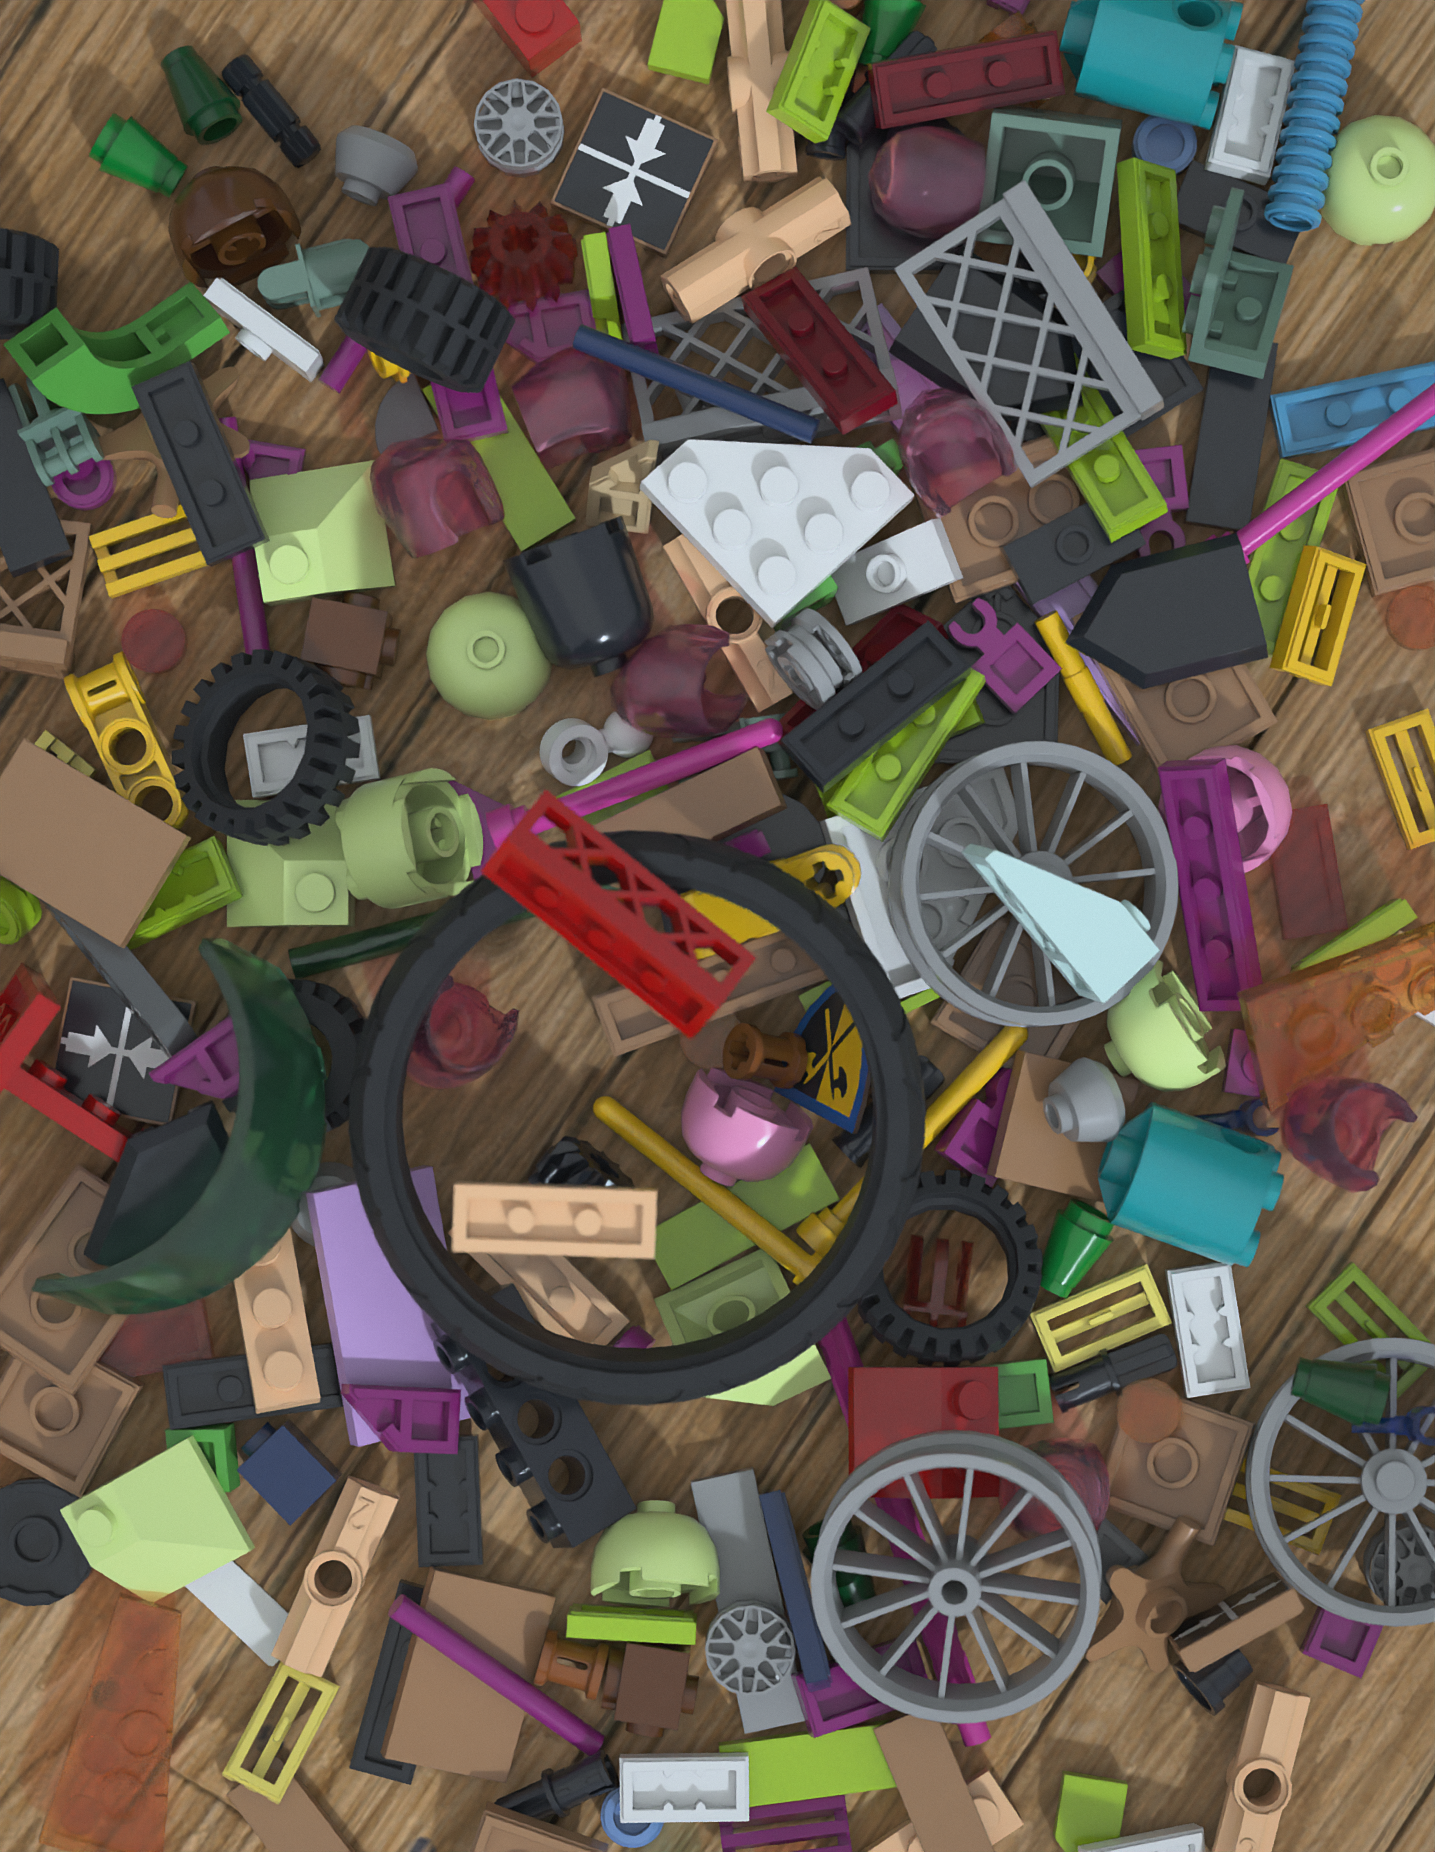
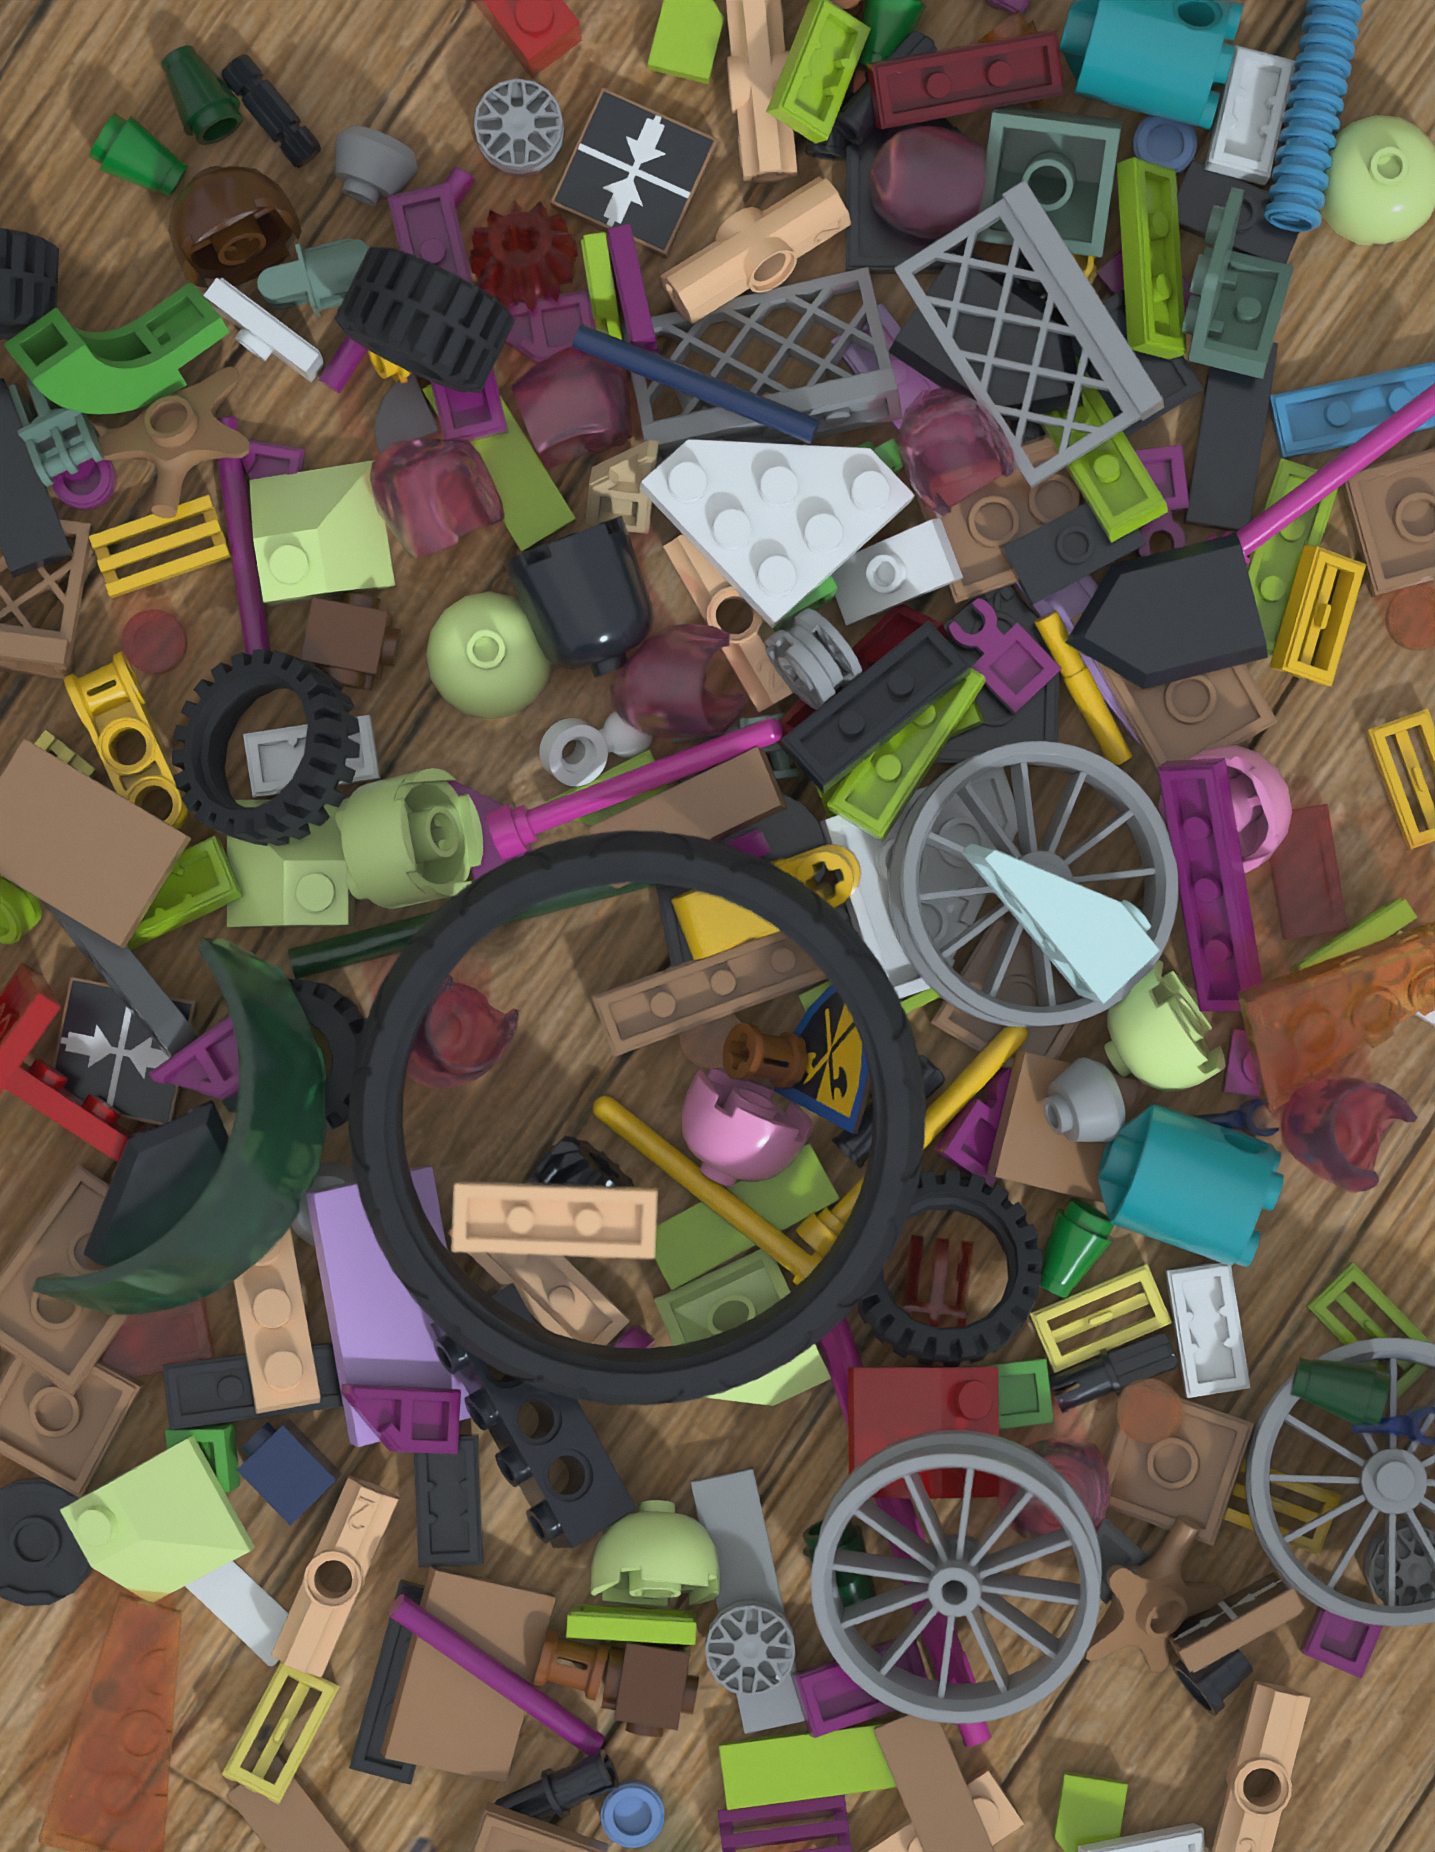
black tile [132,361,270,567] -> none
red fence [480,789,757,1039] -> none
white plate [620,1752,749,1823] -> none
dark red tile [741,266,898,435] -> none
dark blue tile [759,1490,833,1693] -> none

